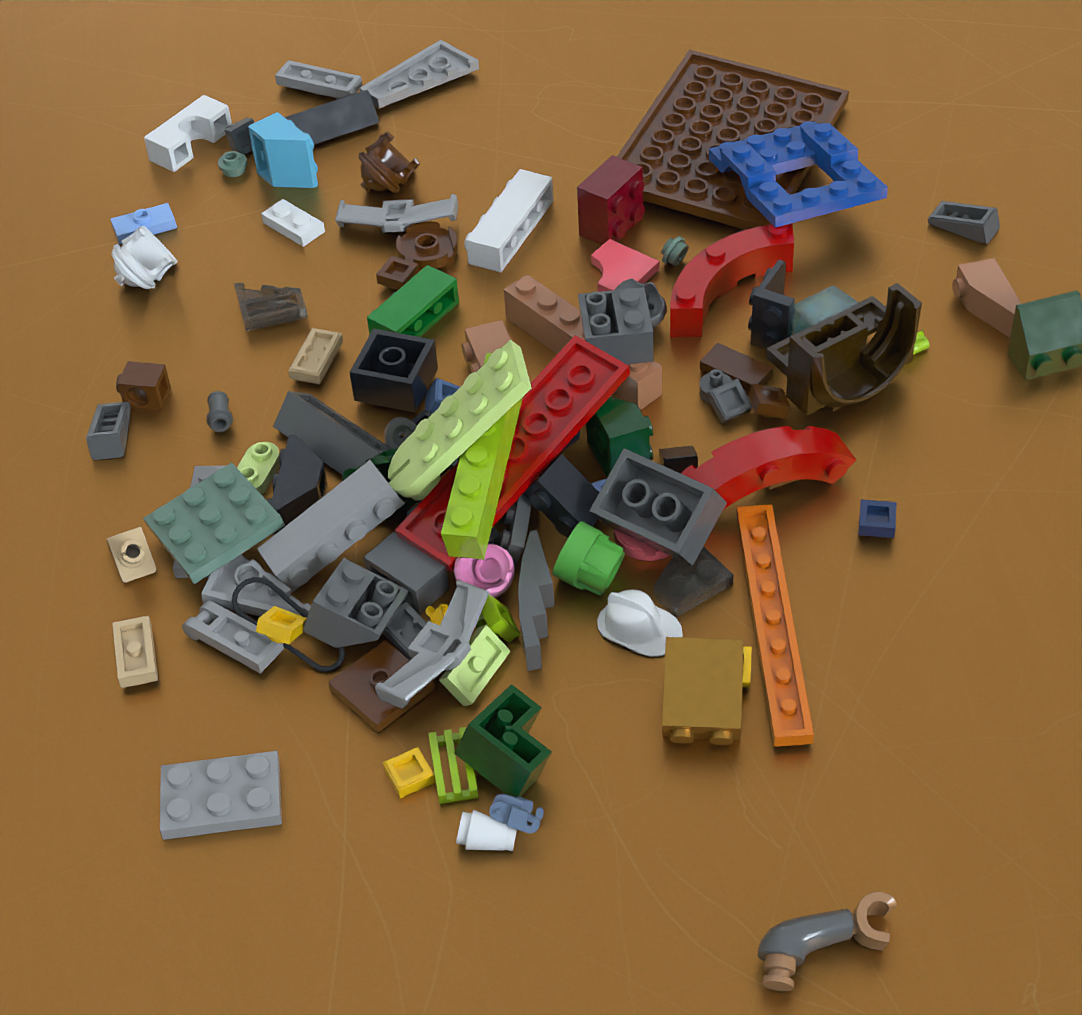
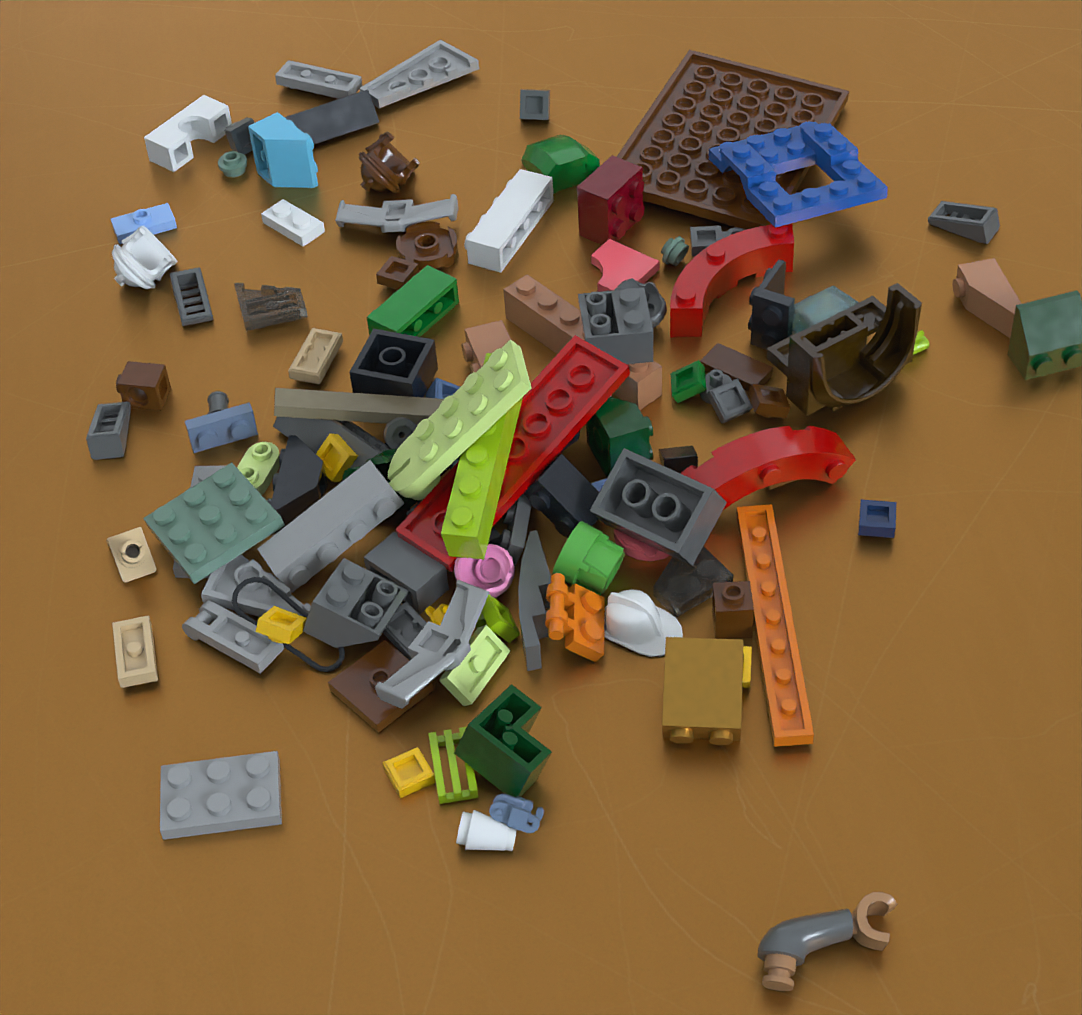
none -> dark grey slope [170,267,213,326]
none -> sand blue plate [185,402,258,453]
none -> dark tan tile [274,388,444,425]
none -> yellow tile [316,433,358,482]
none -> dark grey tile [520,89,550,120]
none -> green slope [521,135,600,194]
none -> orange plate [545,573,605,662]
none -> green tile [670,360,707,403]
none -> dark grey plate [690,226,743,256]
none -> reddish brown brick [712,581,754,639]

